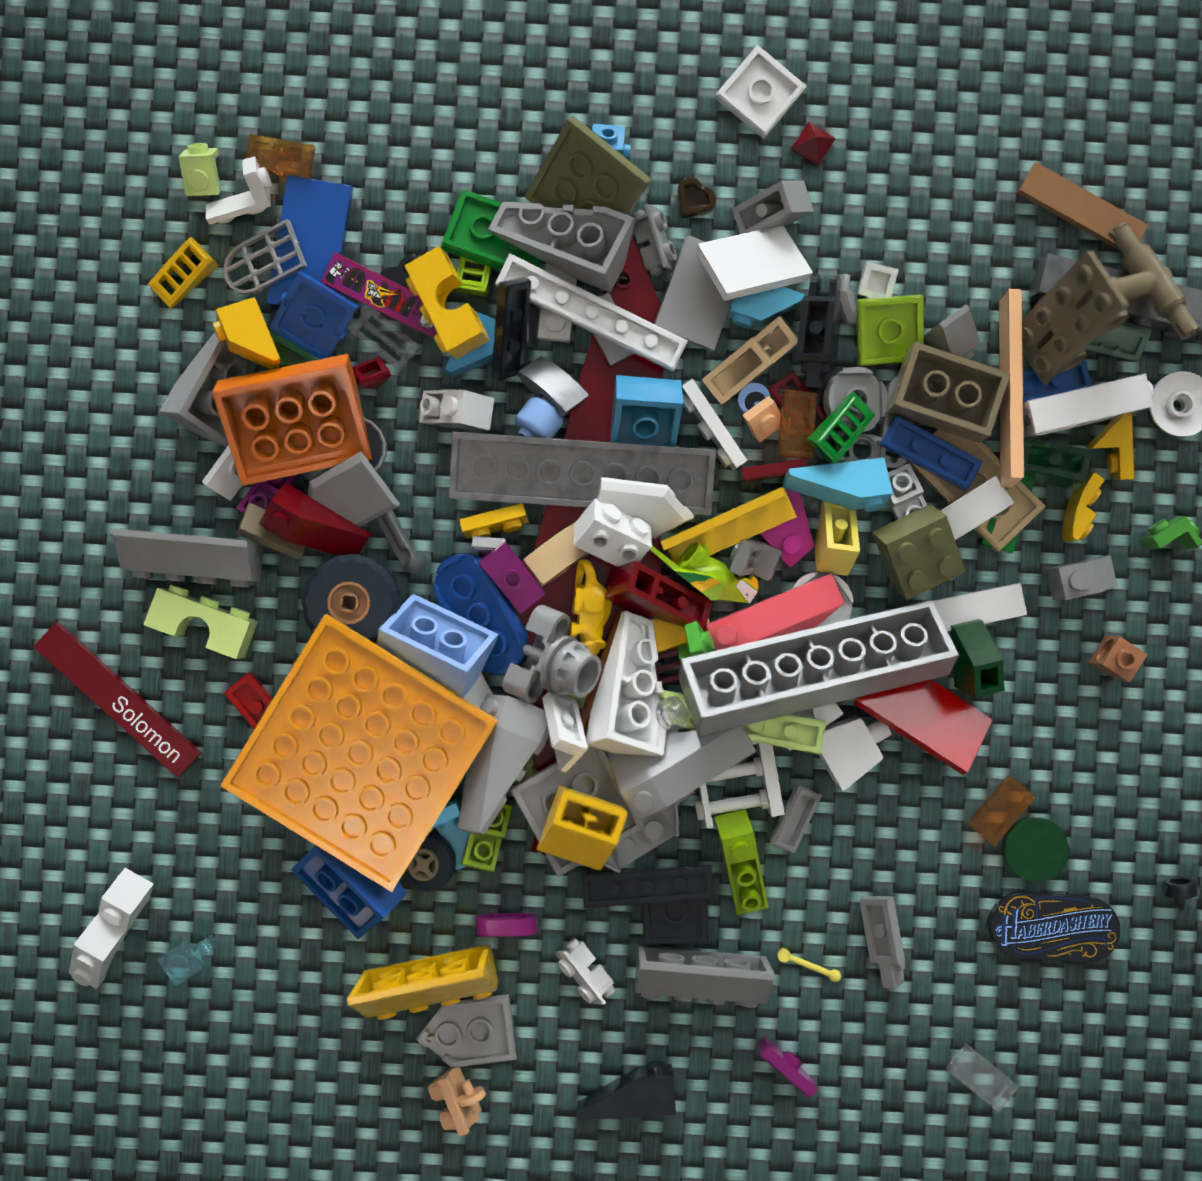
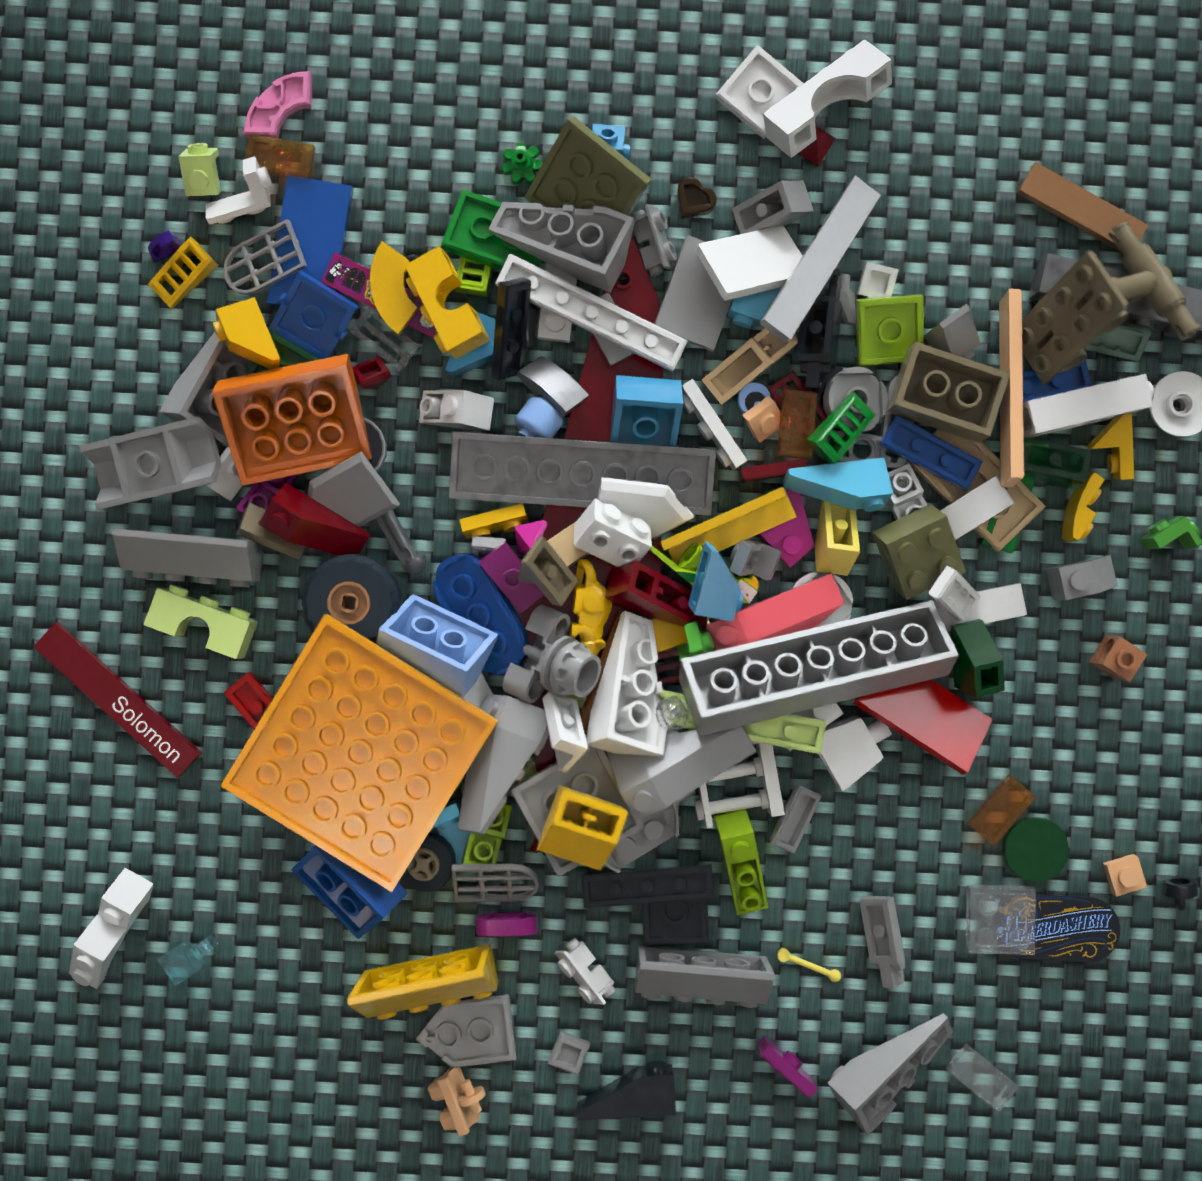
none -> light grey piece [79,417,221,510]
none -> dark purple tile [148,230,182,263]
none -> bright pink tile [243,71,312,139]
none -> yellow tile [370,241,418,335]
none -> light grey window [452,864,539,902]
none -> green plant [502,142,543,185]
none -> dark pink slope [514,520,547,555]
none -> dark tan slope [517,536,578,606]
none -> light grey tile [548,1030,590,1076]
none -> dark azure slope [688,542,743,622]
none -> tile [759,176,881,343]
none -> white arch [763,40,892,158]
none -> light grey wedge [828,1014,953,1136]
none -> white plate [928,566,981,623]
none -> clear plate [966,885,1036,955]
none -> light nougat plate [1102,854,1147,897]

